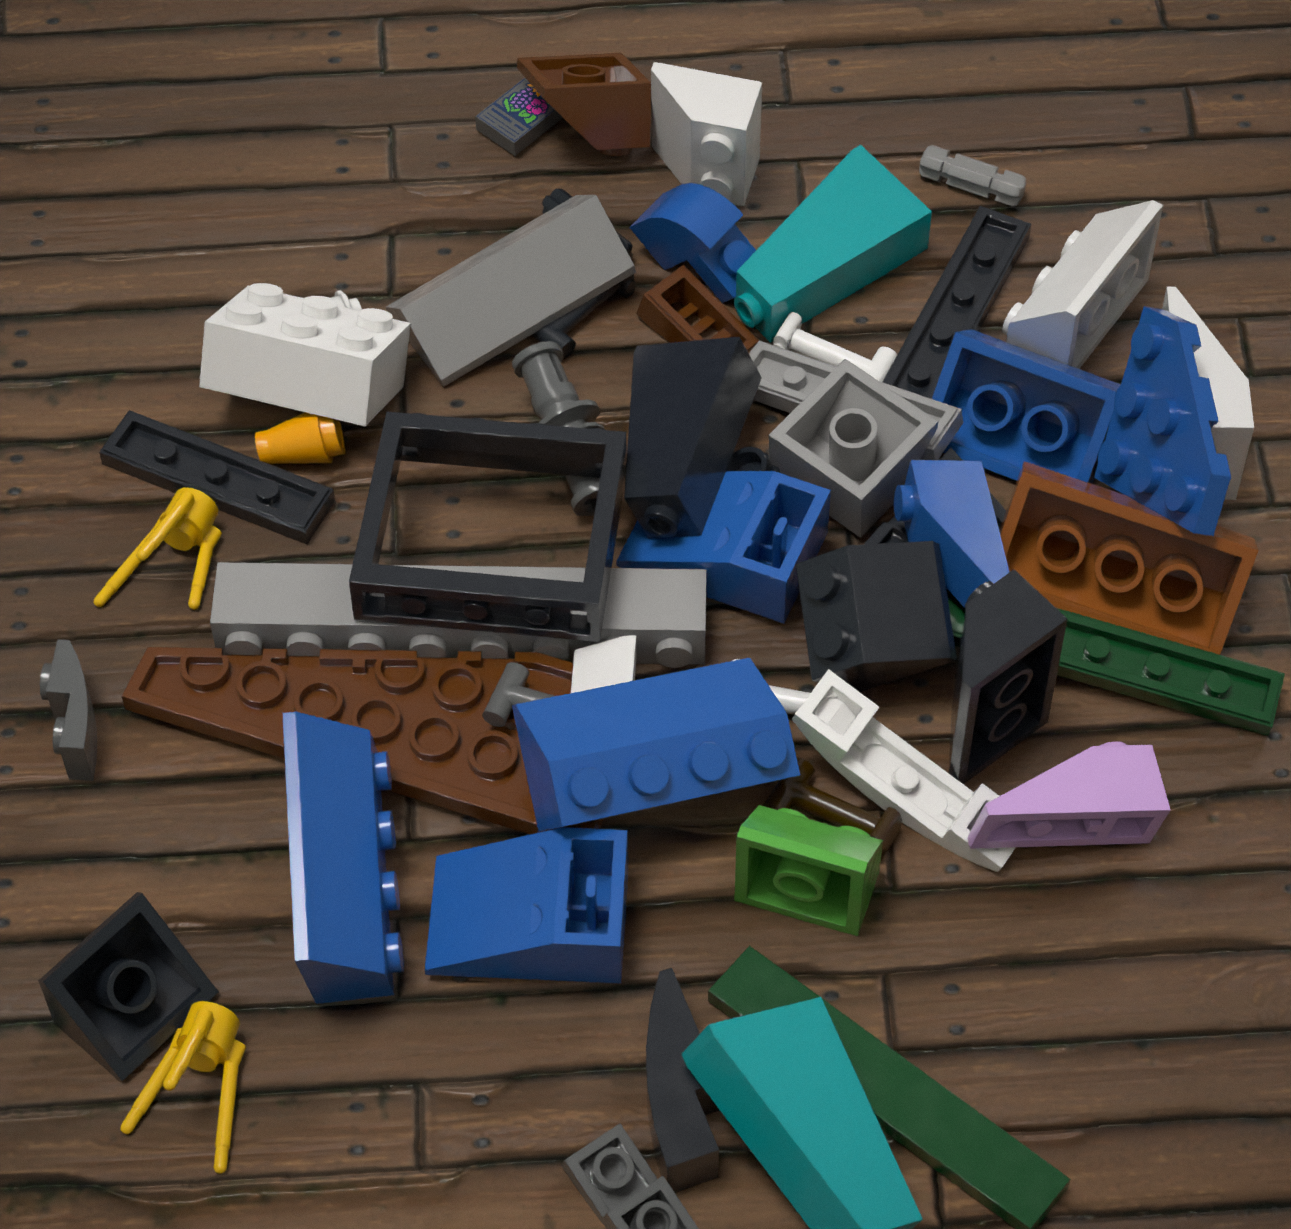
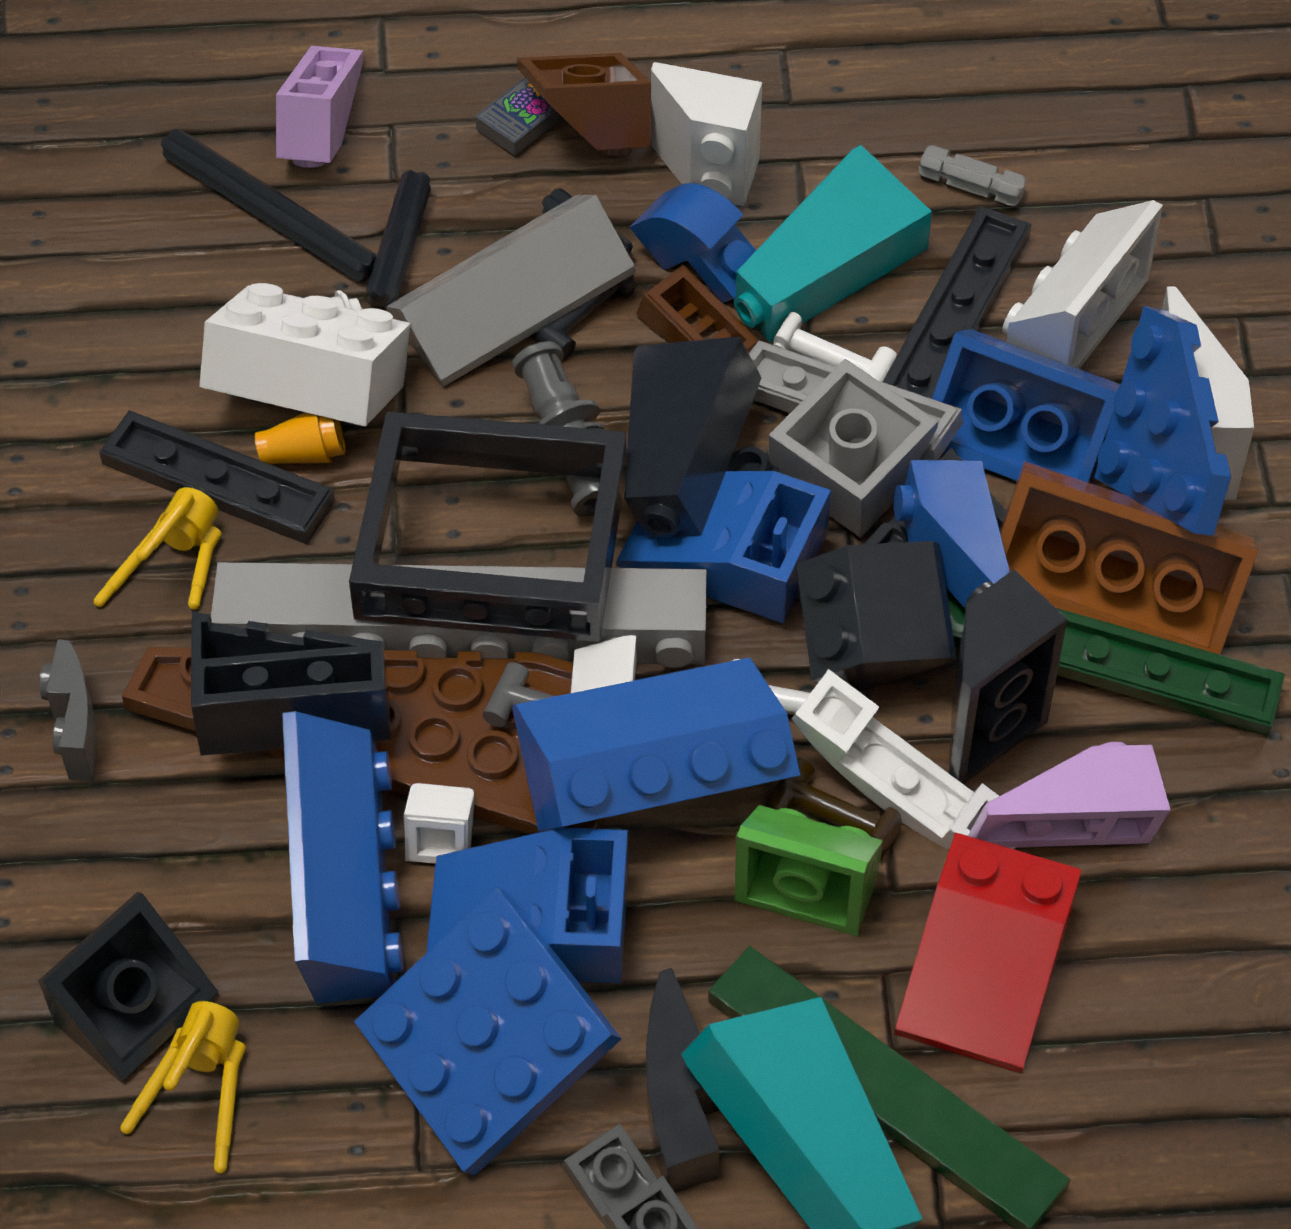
none -> black axle [161,129,376,282]
none -> black wedge [191,612,391,756]
none -> lavender slope [276,46,363,168]
none -> blue plate [354,887,622,1175]
none -> black axle [366,170,431,308]
none -> white slope [404,783,474,864]
none -> red slope [894,832,1082,1074]

